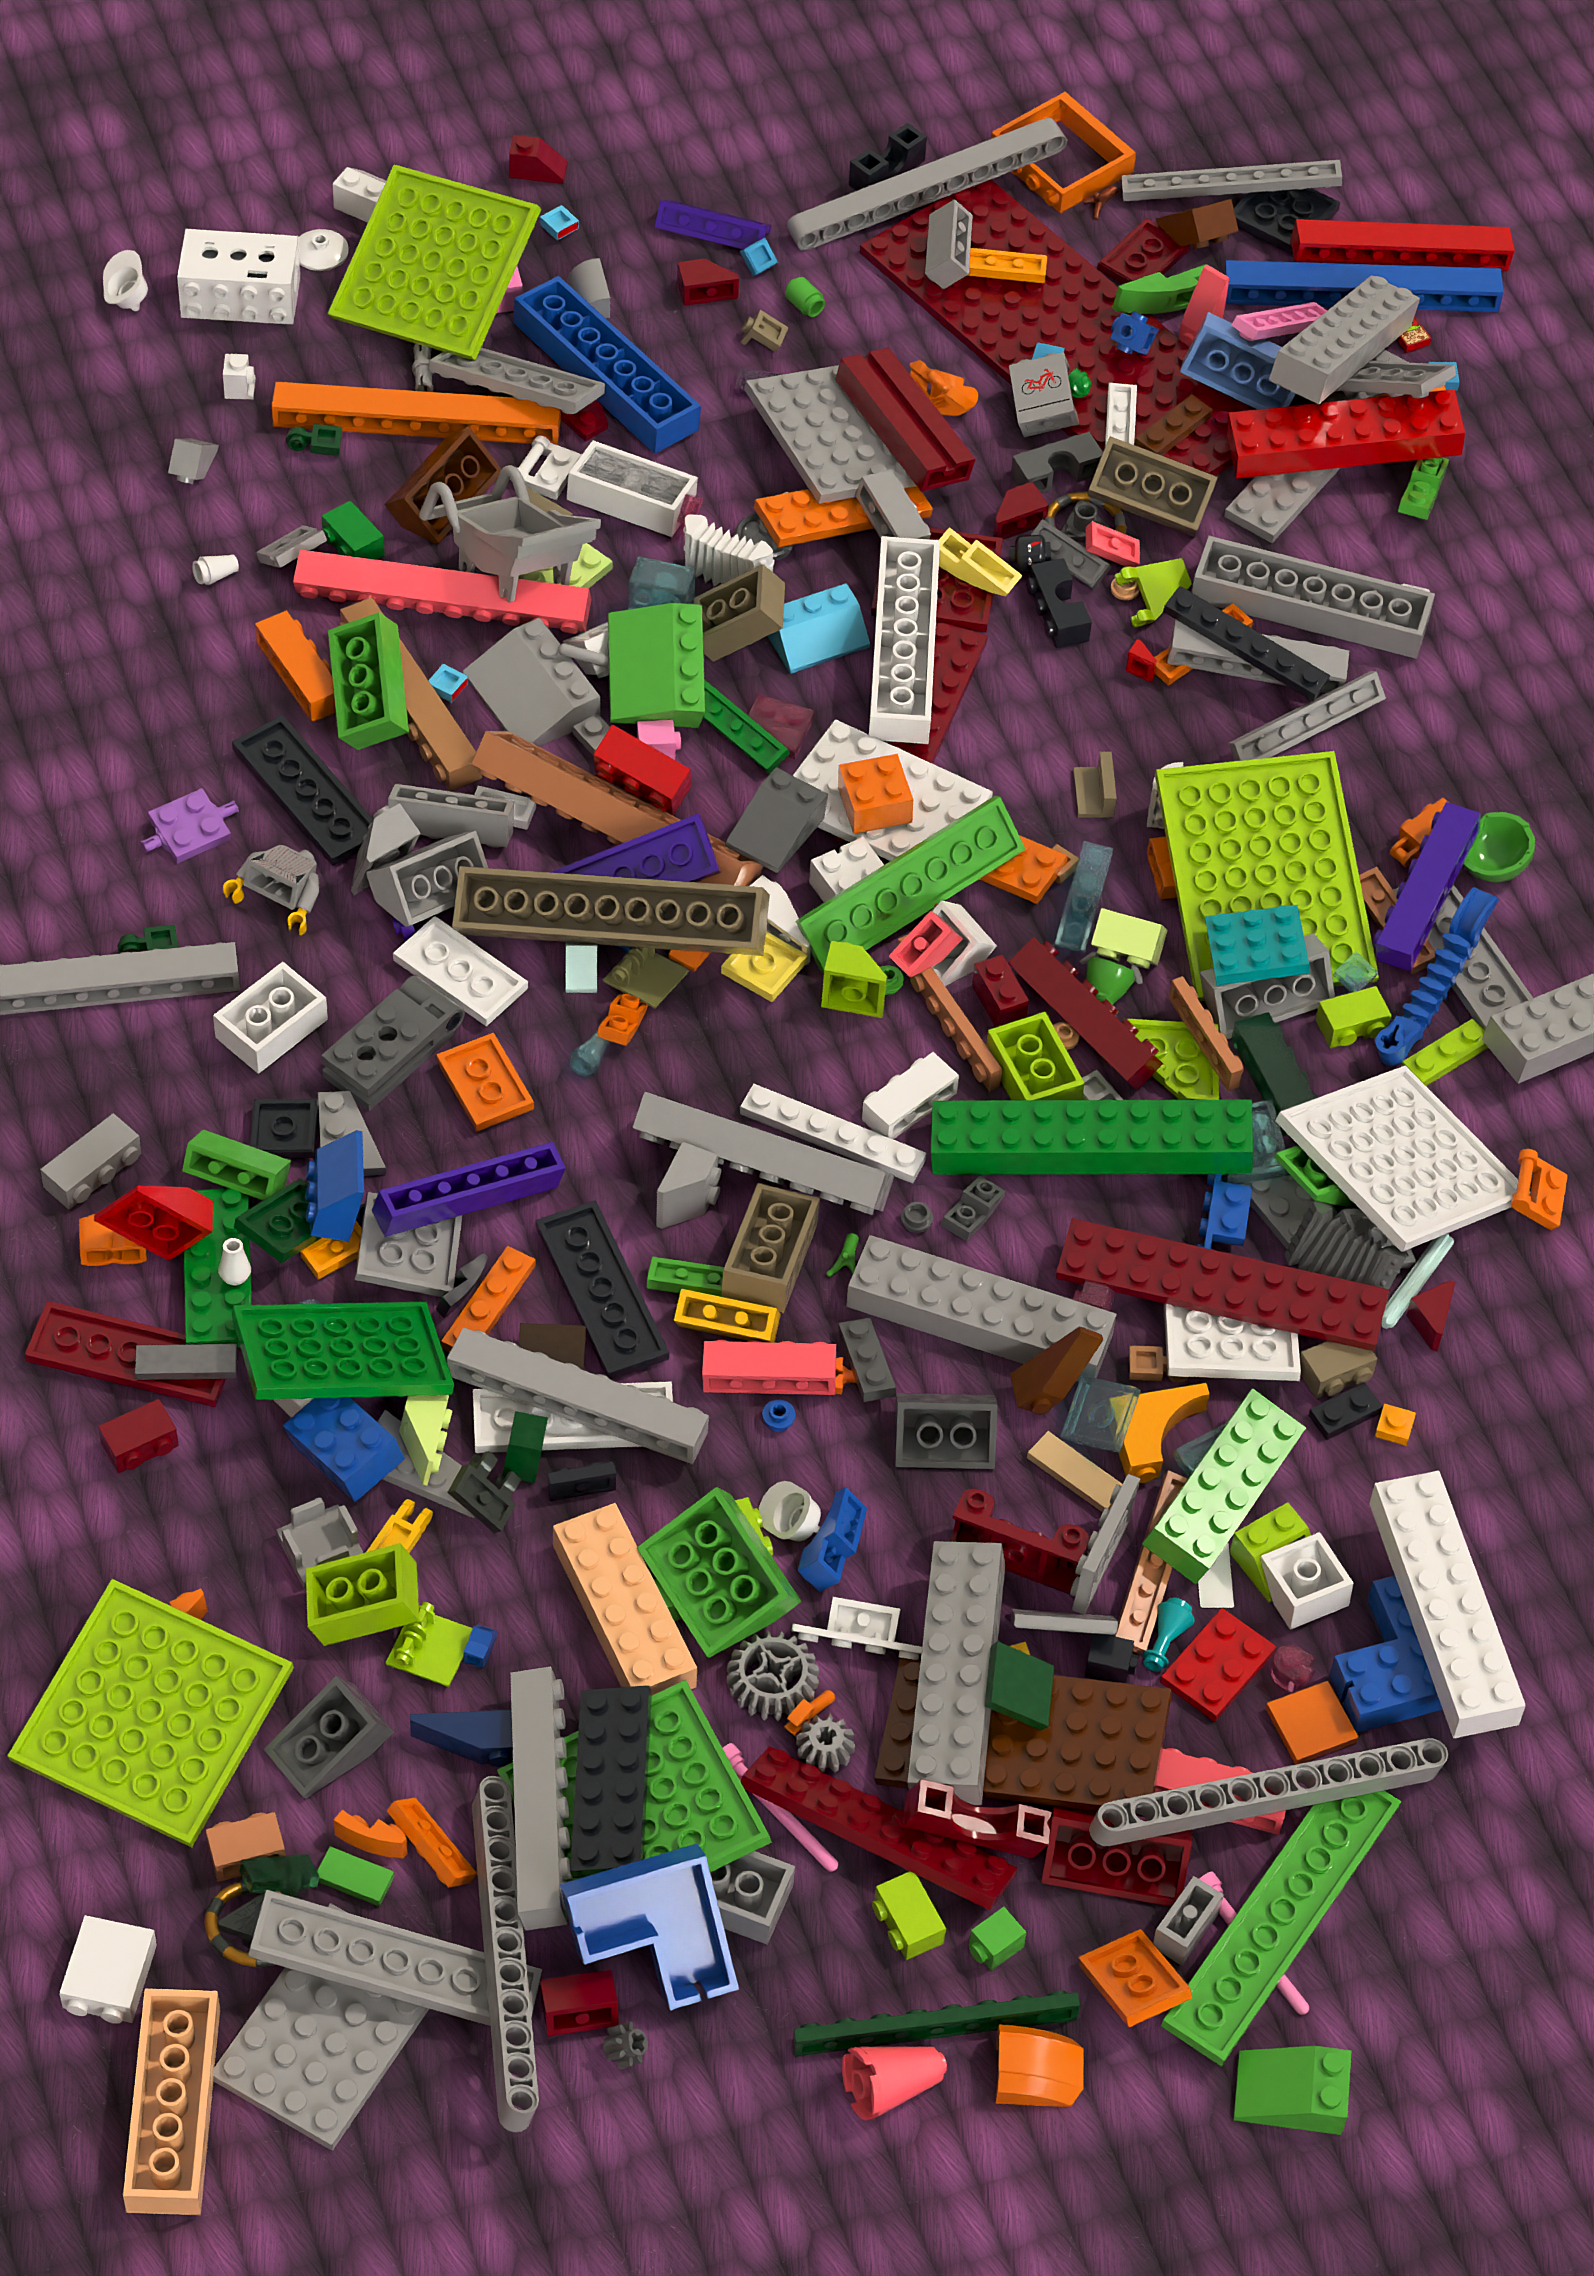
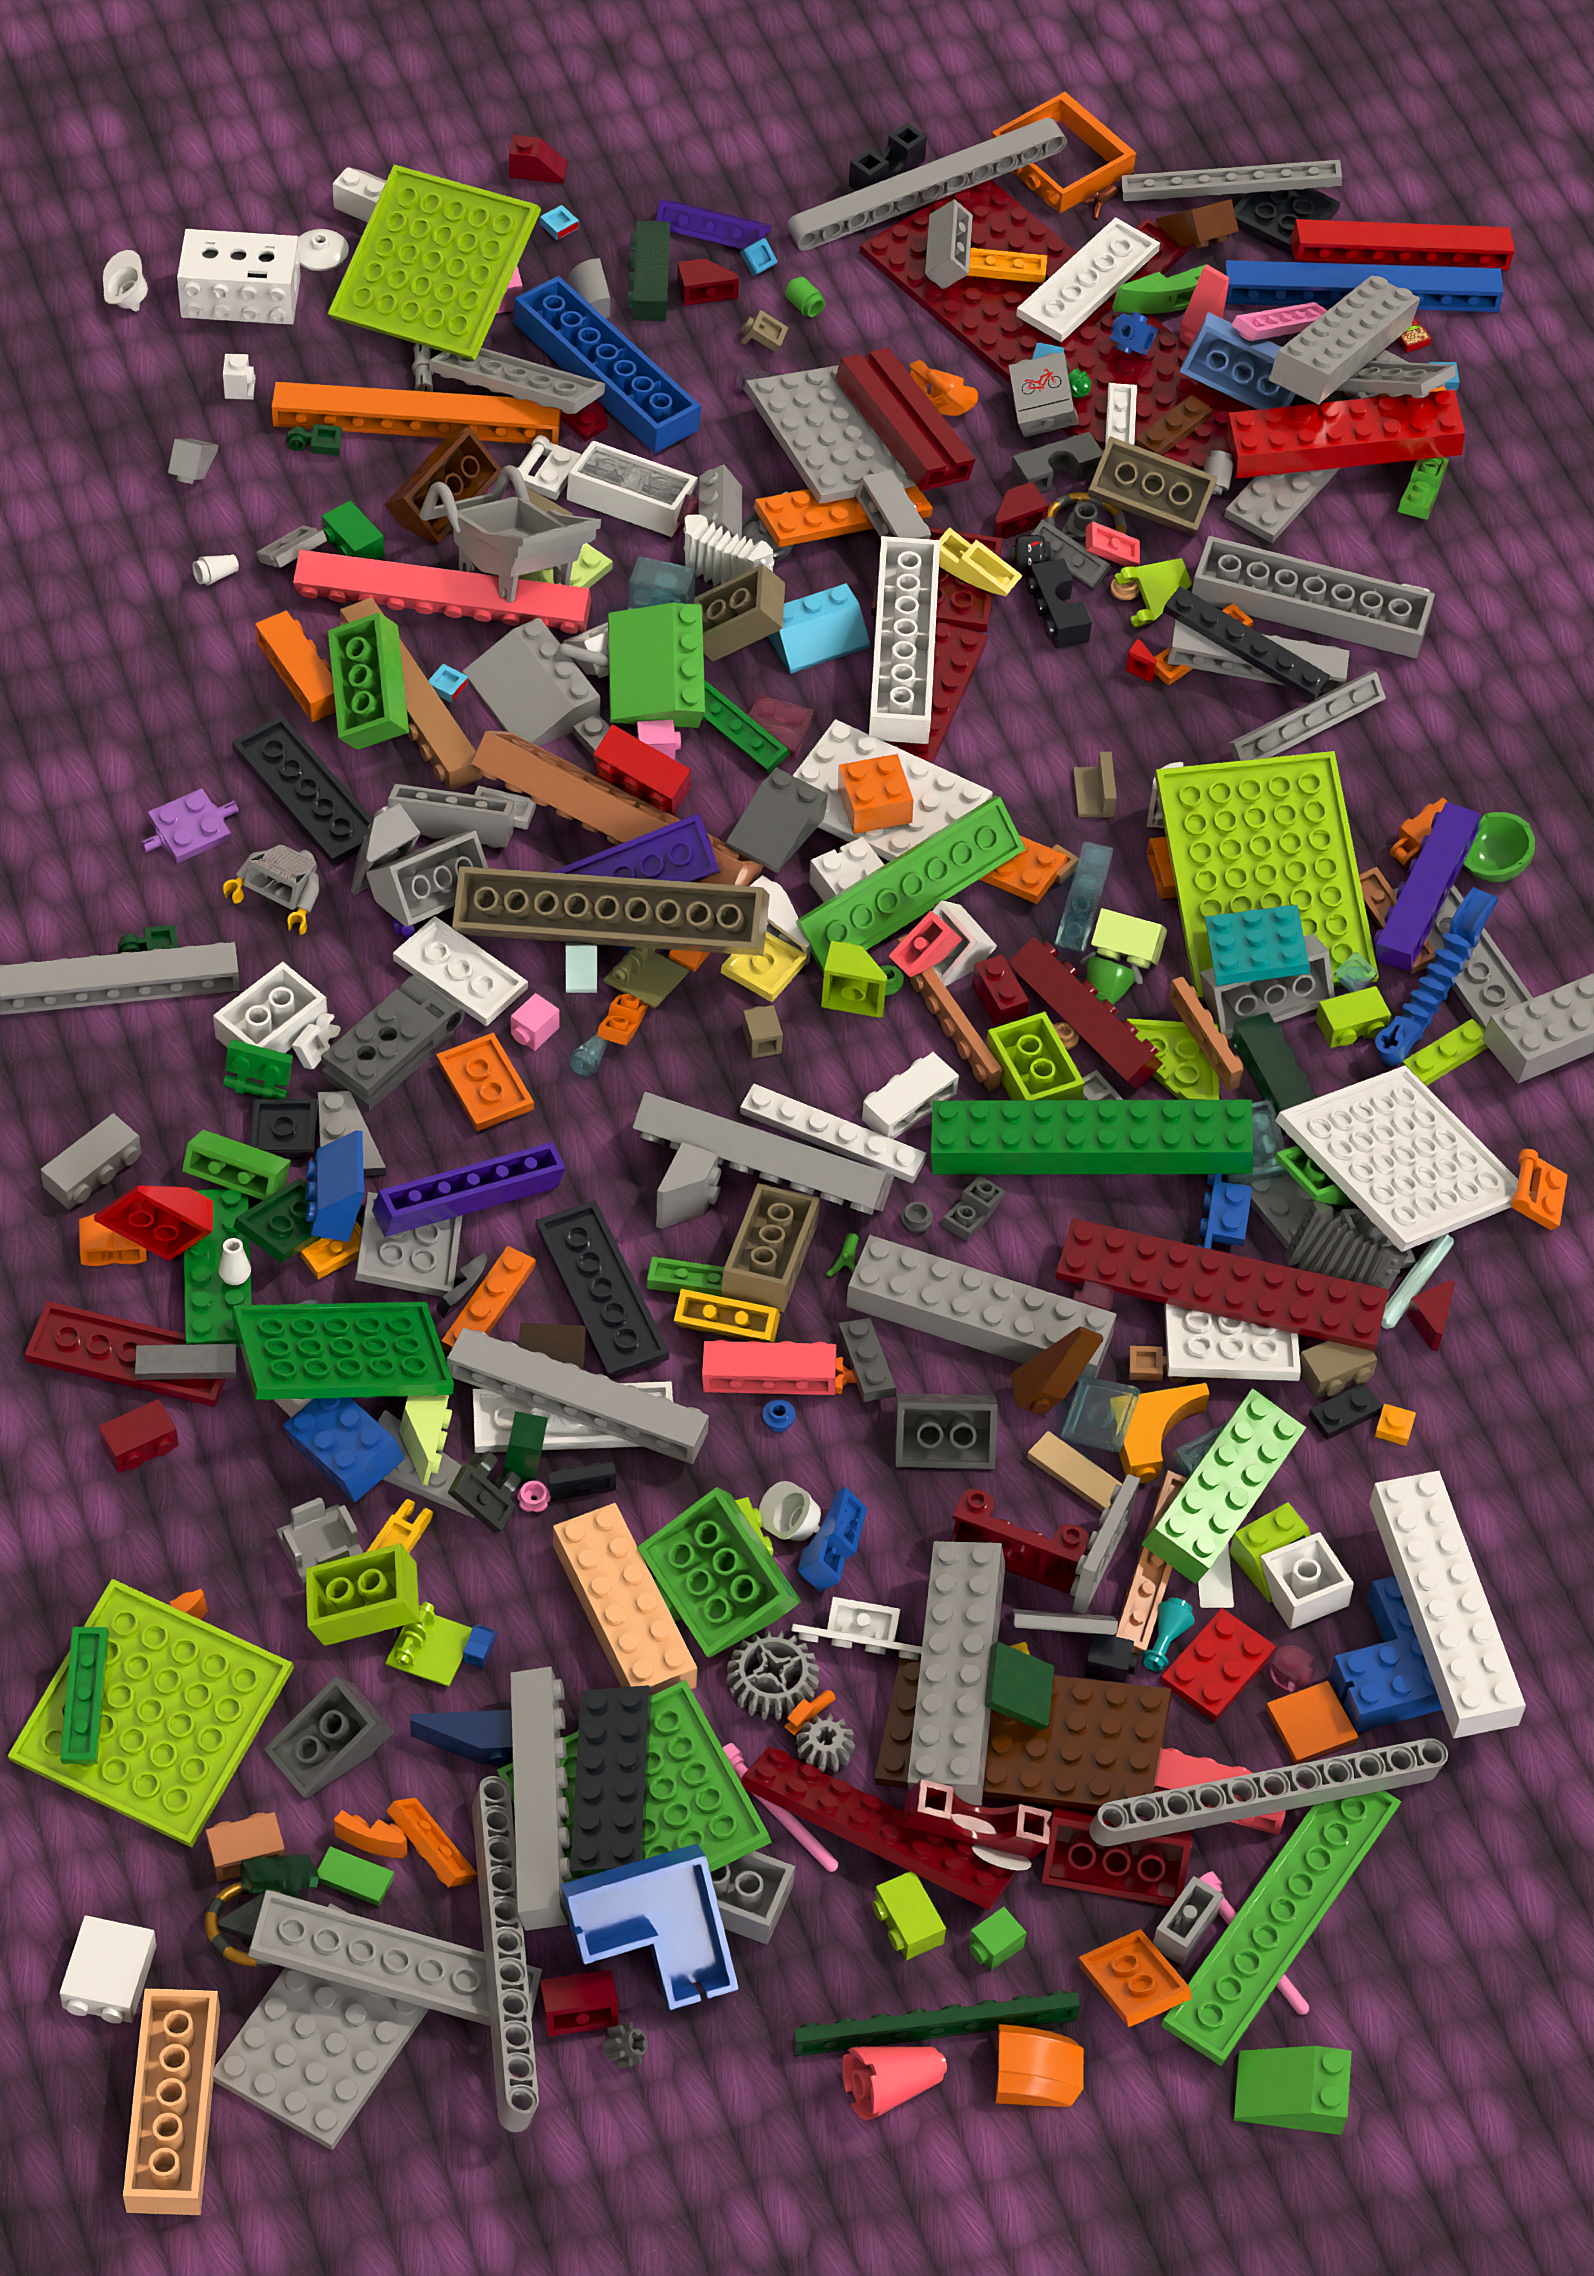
none -> green plate [60,1627,109,1764]
none -> green plate [223,1039,293,1099]
none -> white plate [292,1013,341,1069]
none -> bright pink brick [511,993,559,1051]
none -> bright pink plate [517,1481,551,1513]
none -> clear green brick [628,221,670,322]
none -> light grey brick [699,464,742,541]
none -> dark tan brick [742,1005,783,1059]
none -> white sticker [972,1844,1031,1870]
none -> white plate [1016,217,1160,342]
none -> light grey brick [1203,450,1234,495]

